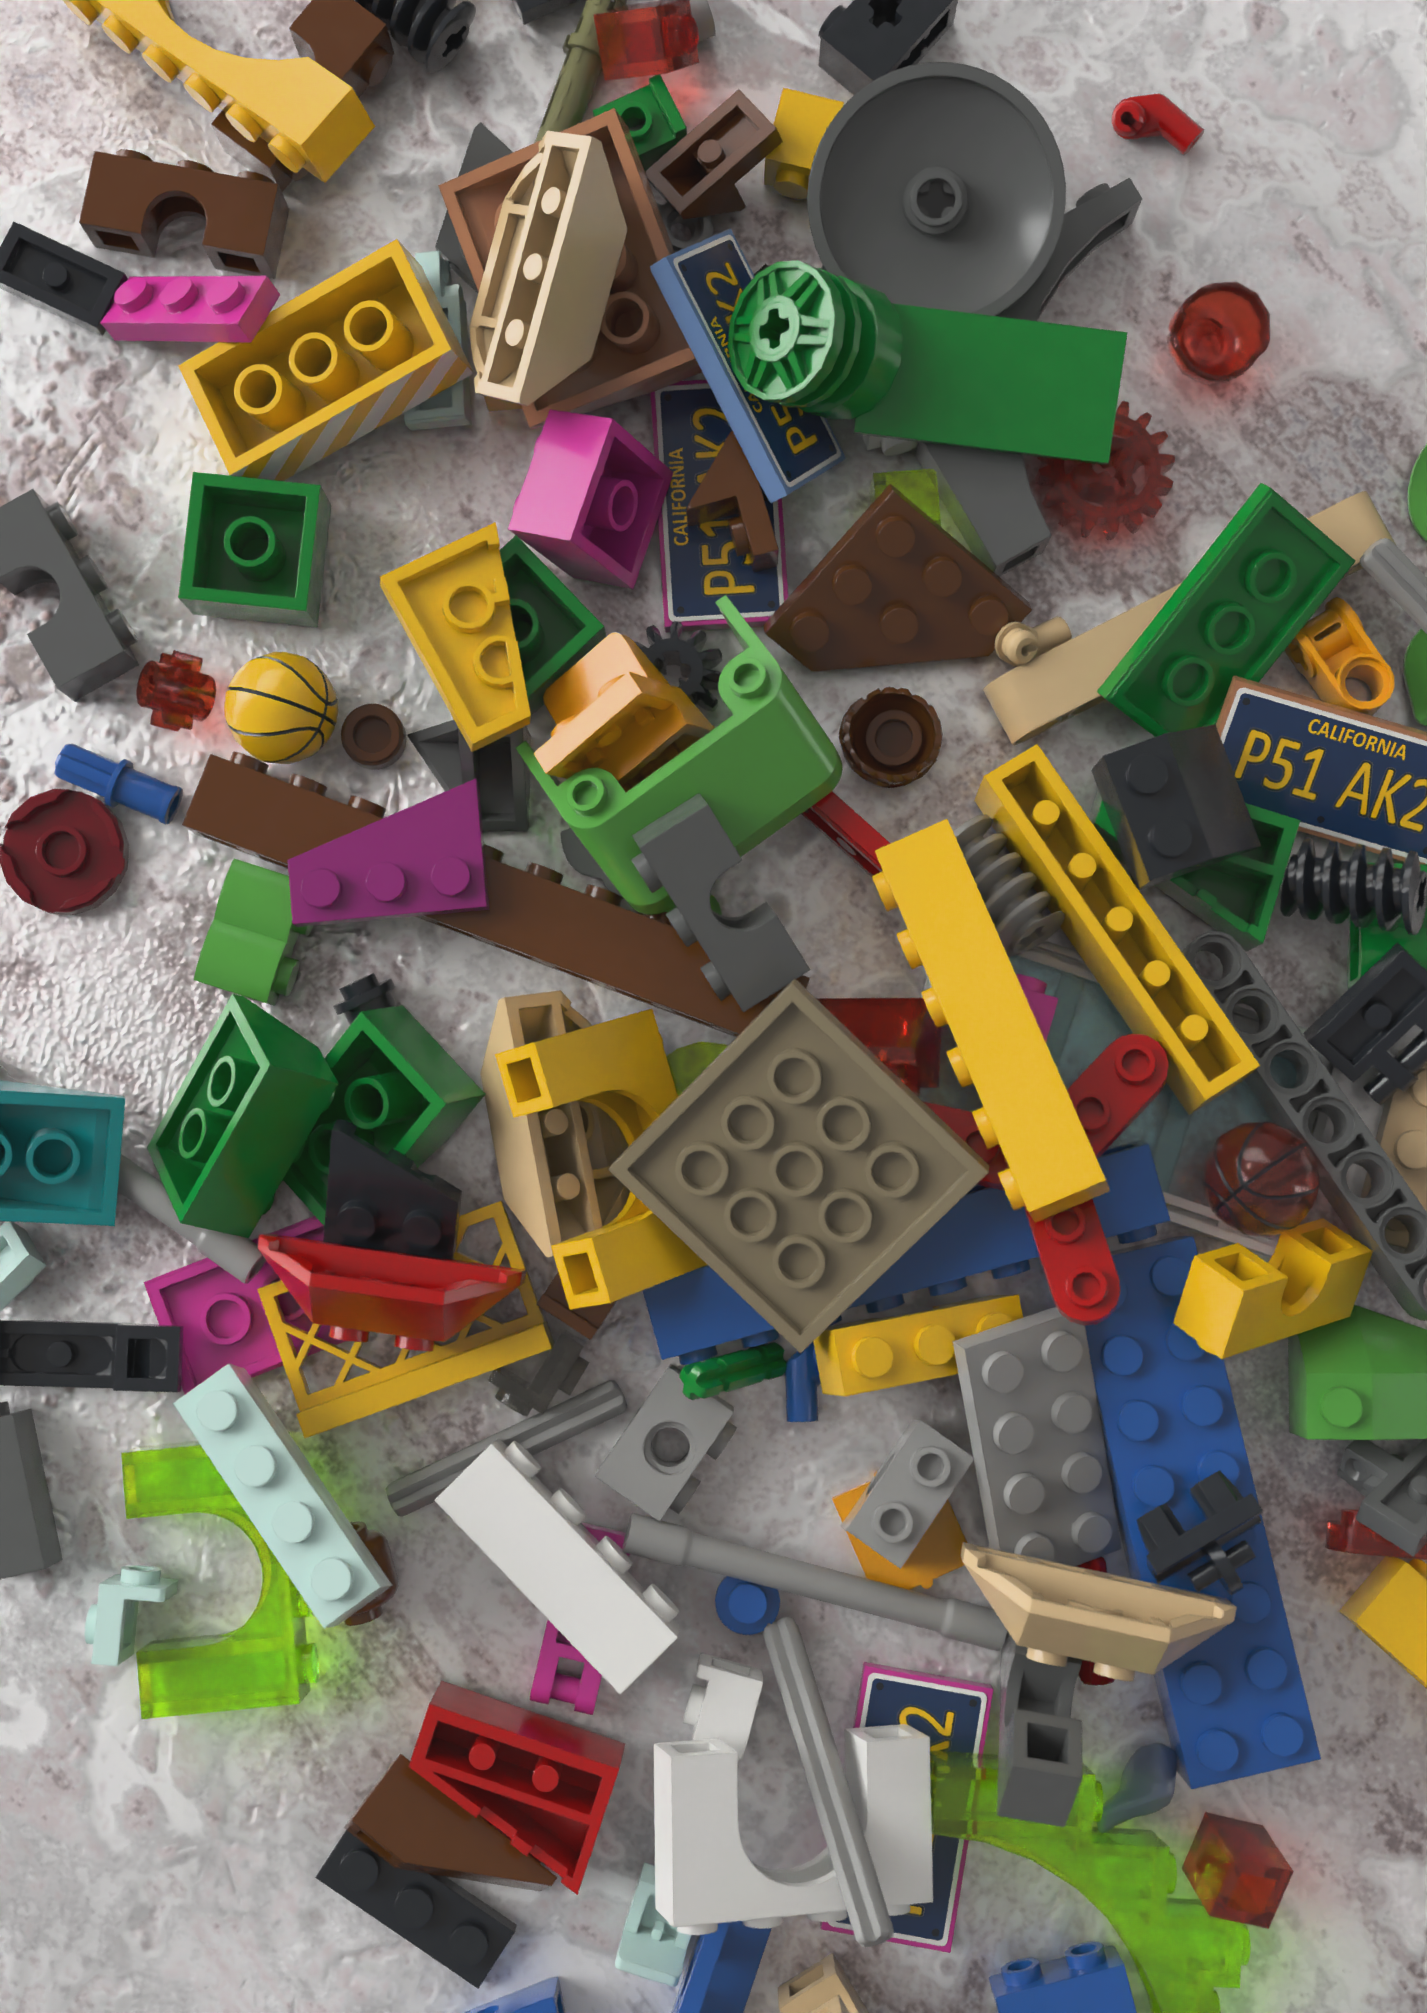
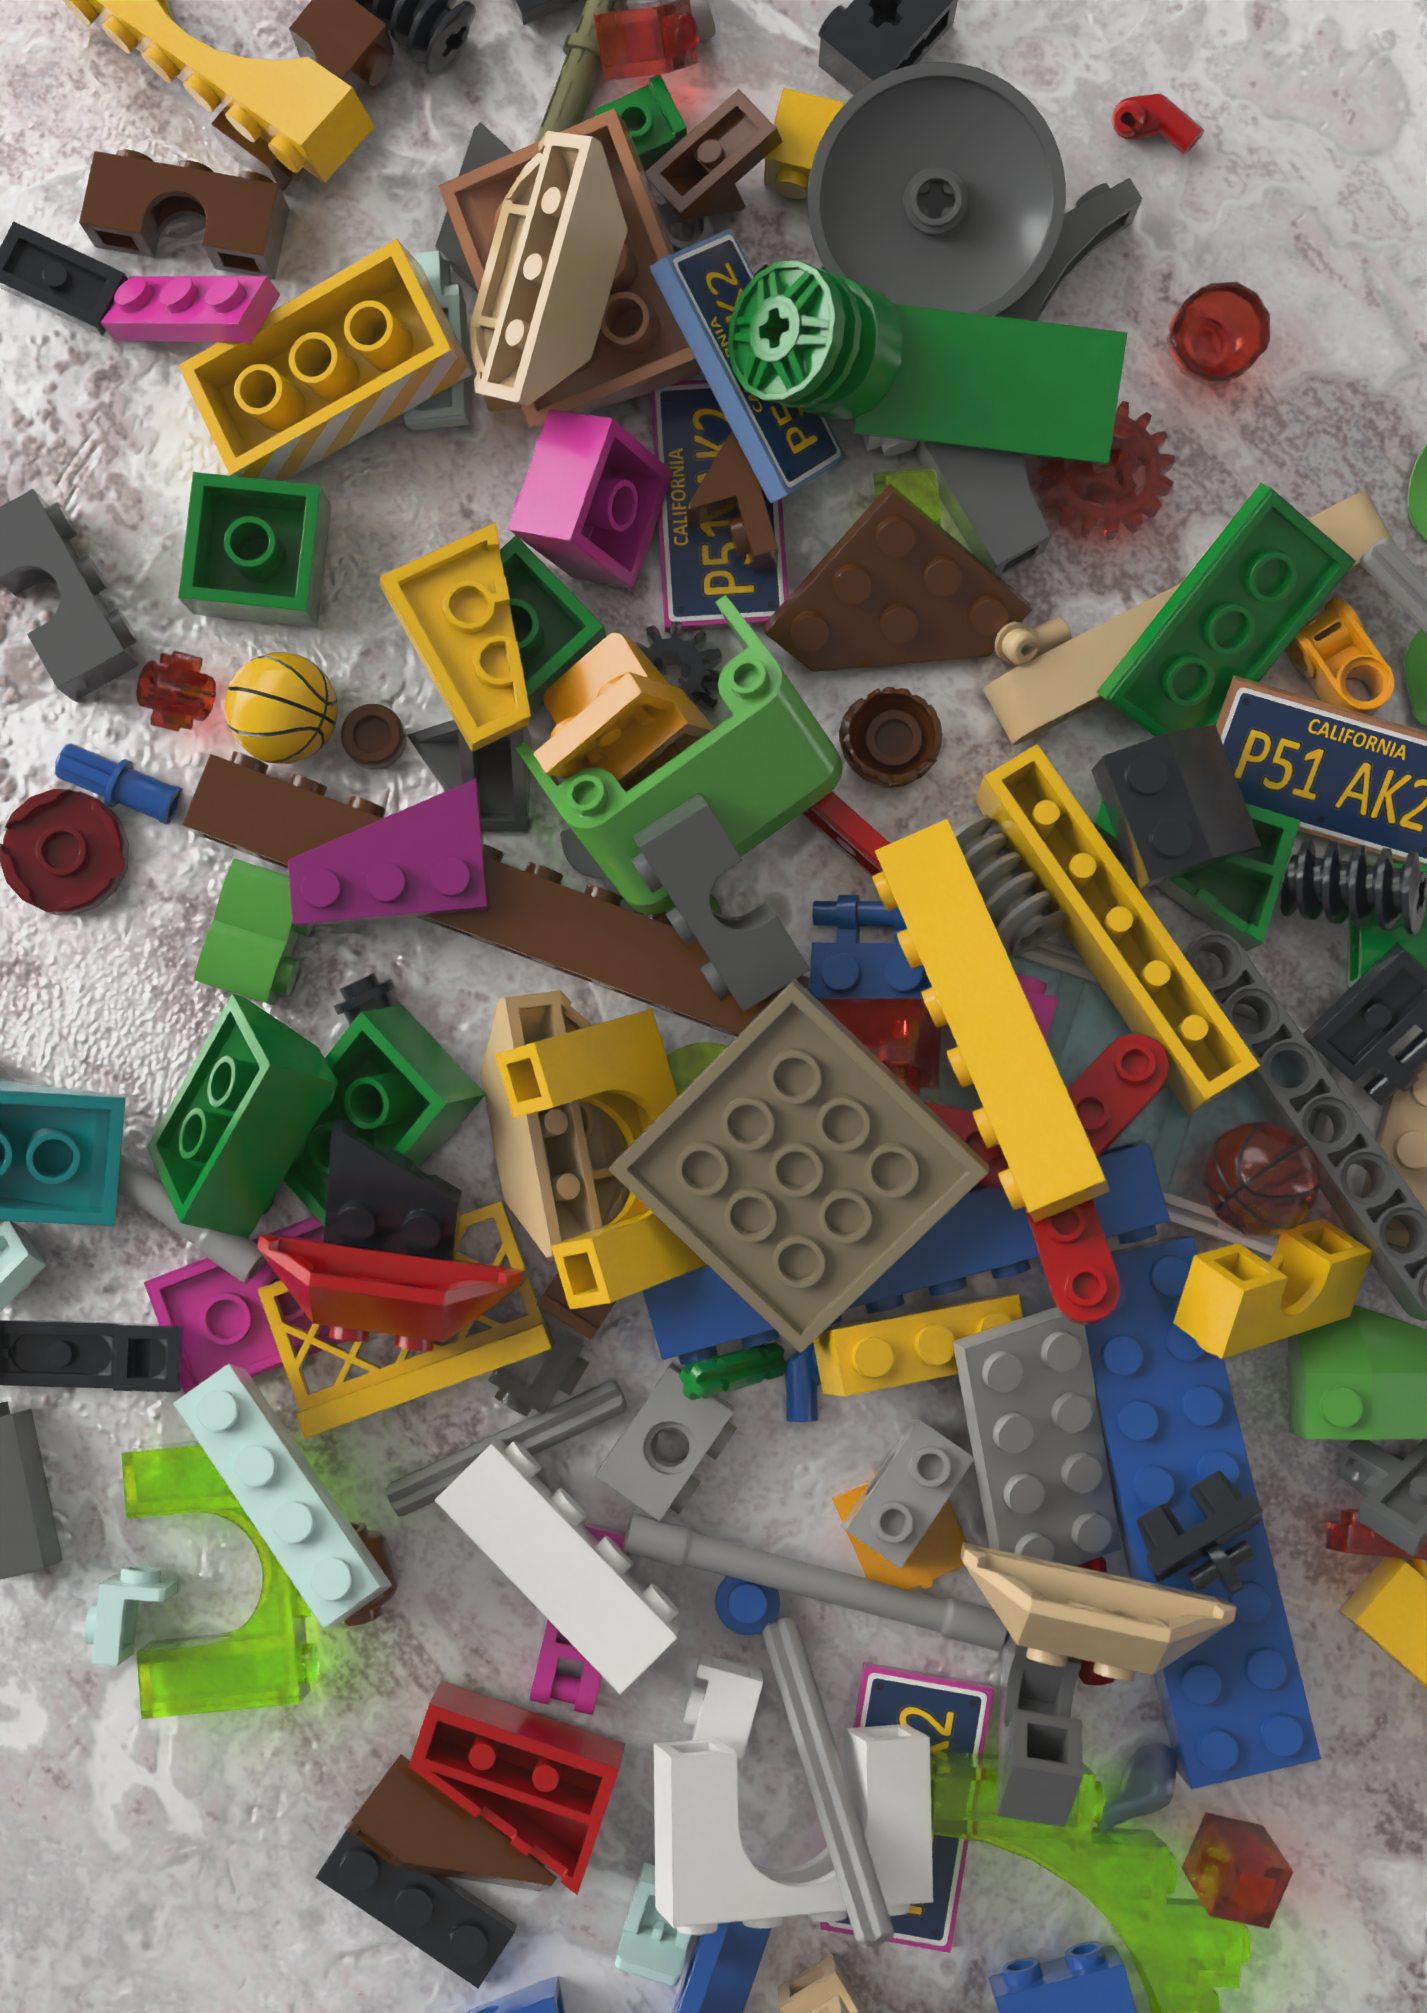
none -> blue plate [809,895,932,1012]

